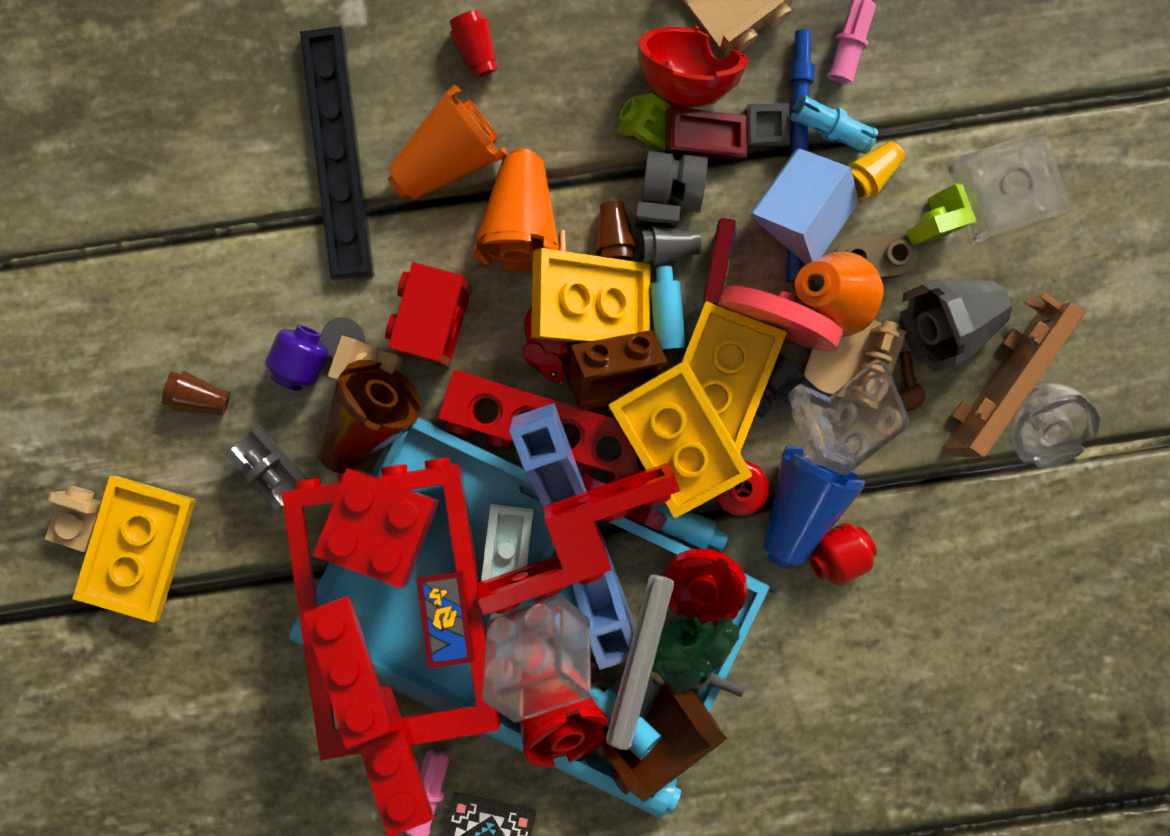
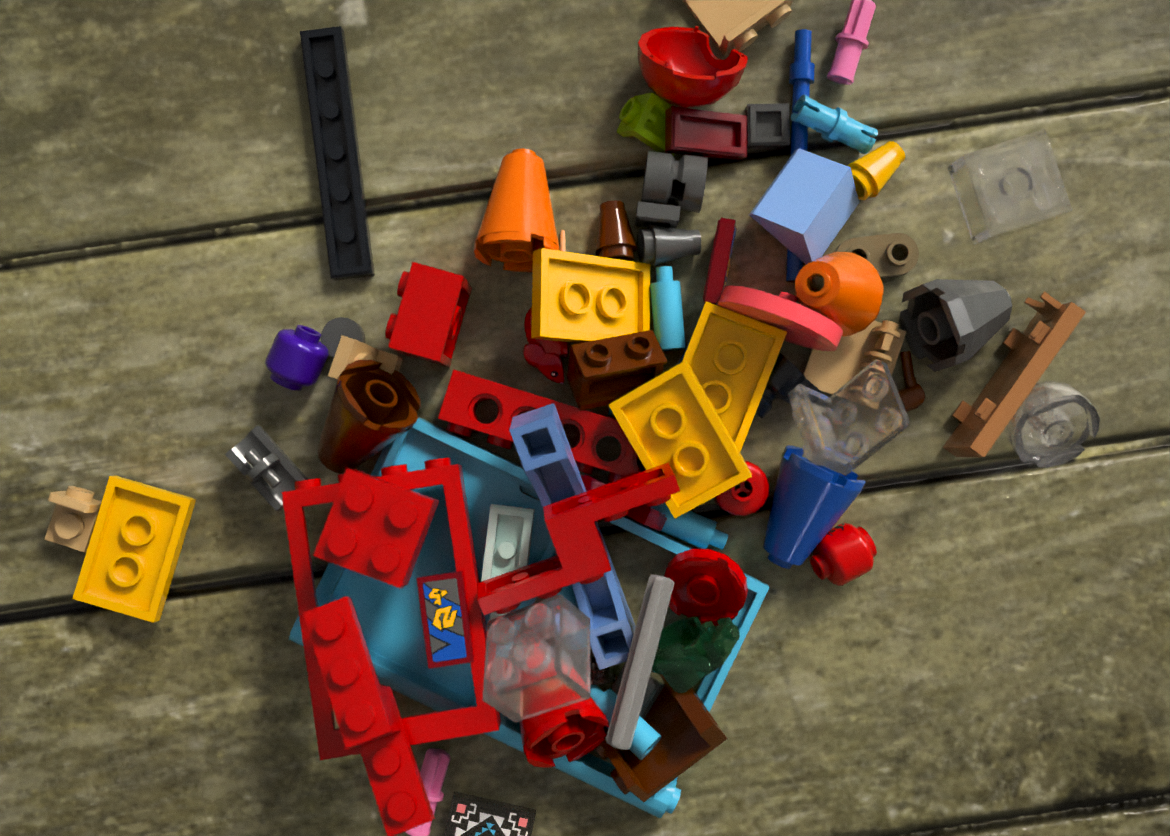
reddish brown cone [162,371,230,416] -> none
orange cone [387,85,507,200] -> none
red cone [449,10,498,78] -> none
dark grey hand [684,656,745,697] -> none
lime bracket [906,183,977,246] -> none

